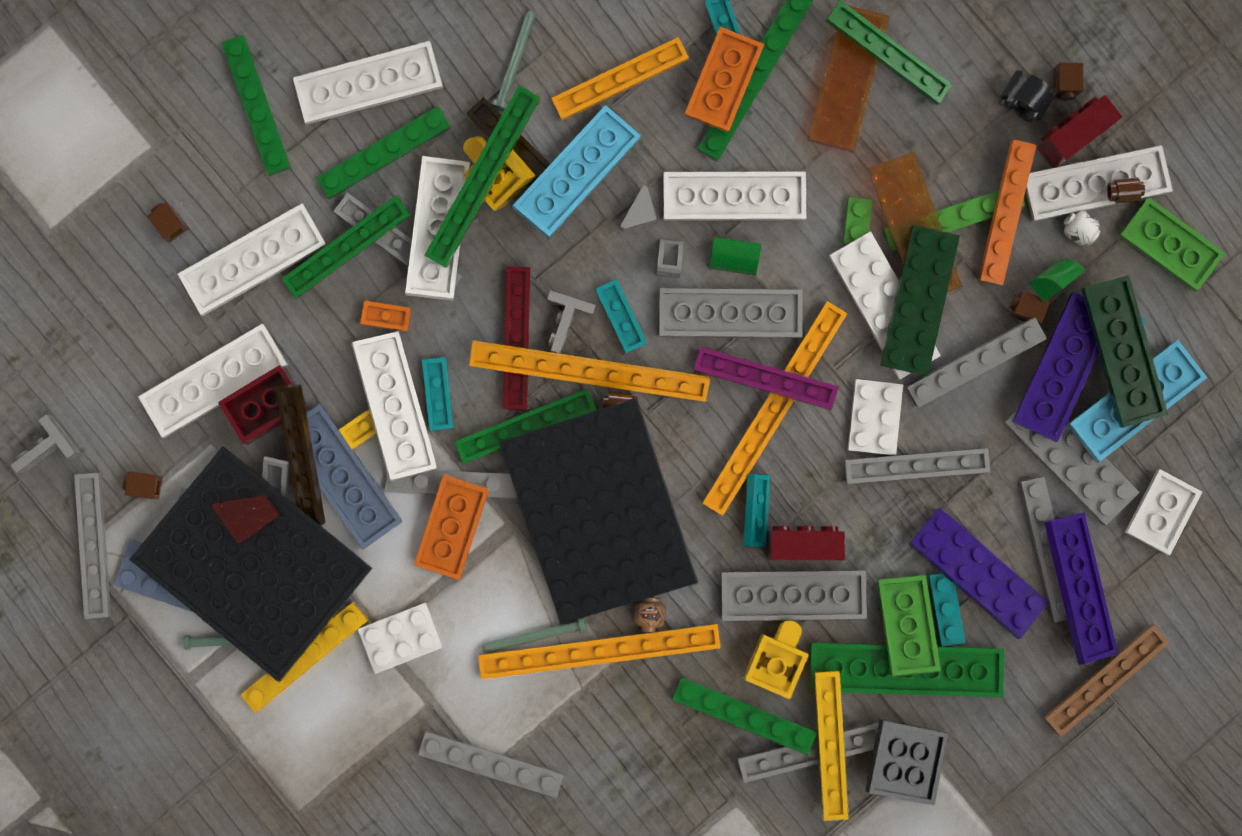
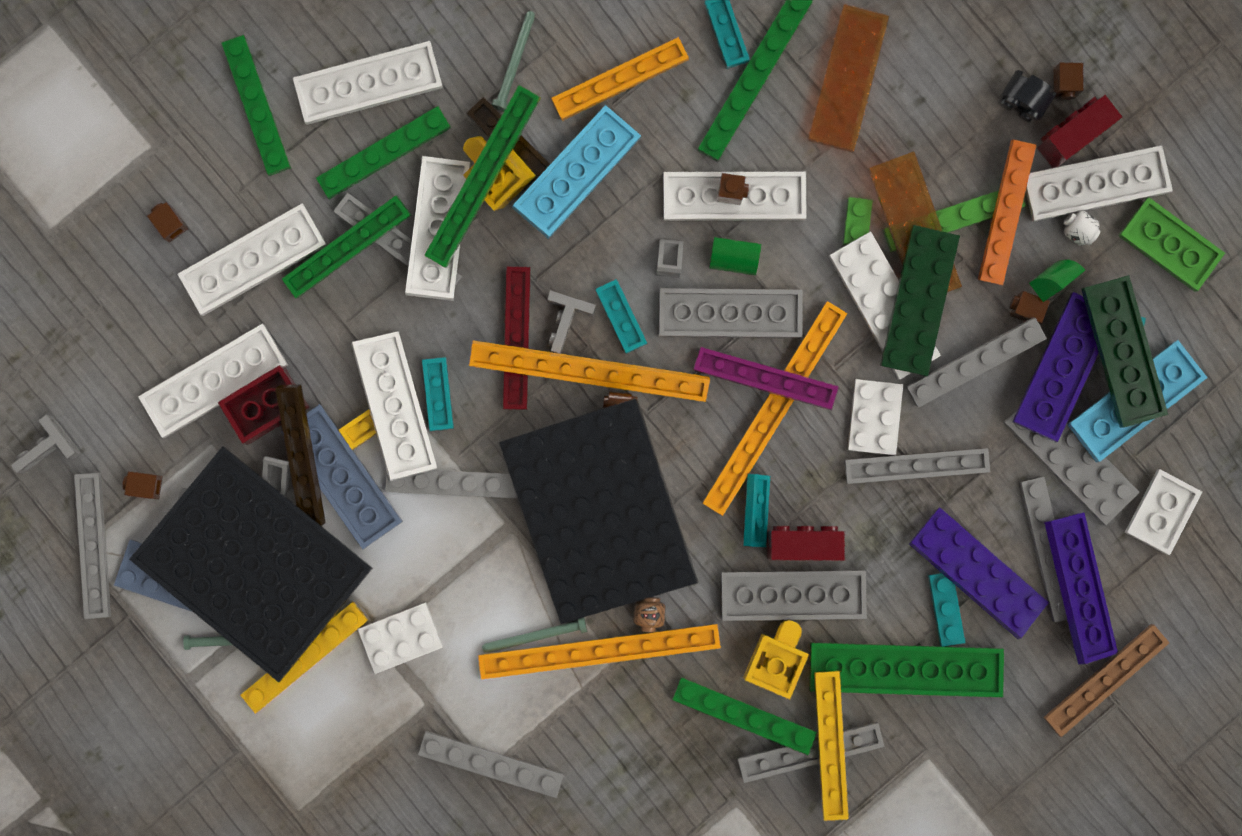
clear red wing [211,495,280,544] -> none
orange plate [360,301,412,332] -> none
orange plate [414,474,490,580] -> none
green plate [455,388,596,464] -> none
light grey slope [620,185,657,233] -> none
orange plate [684,27,764,133] -> none
green plate [825,0,952,105] -> none
plate [865,719,949,805] -> none
bright green plate [877,575,941,677] -> none
reddish brown brick [1107,177,1145,203] -> none
none -> reddish brown brick [717,173,749,205]

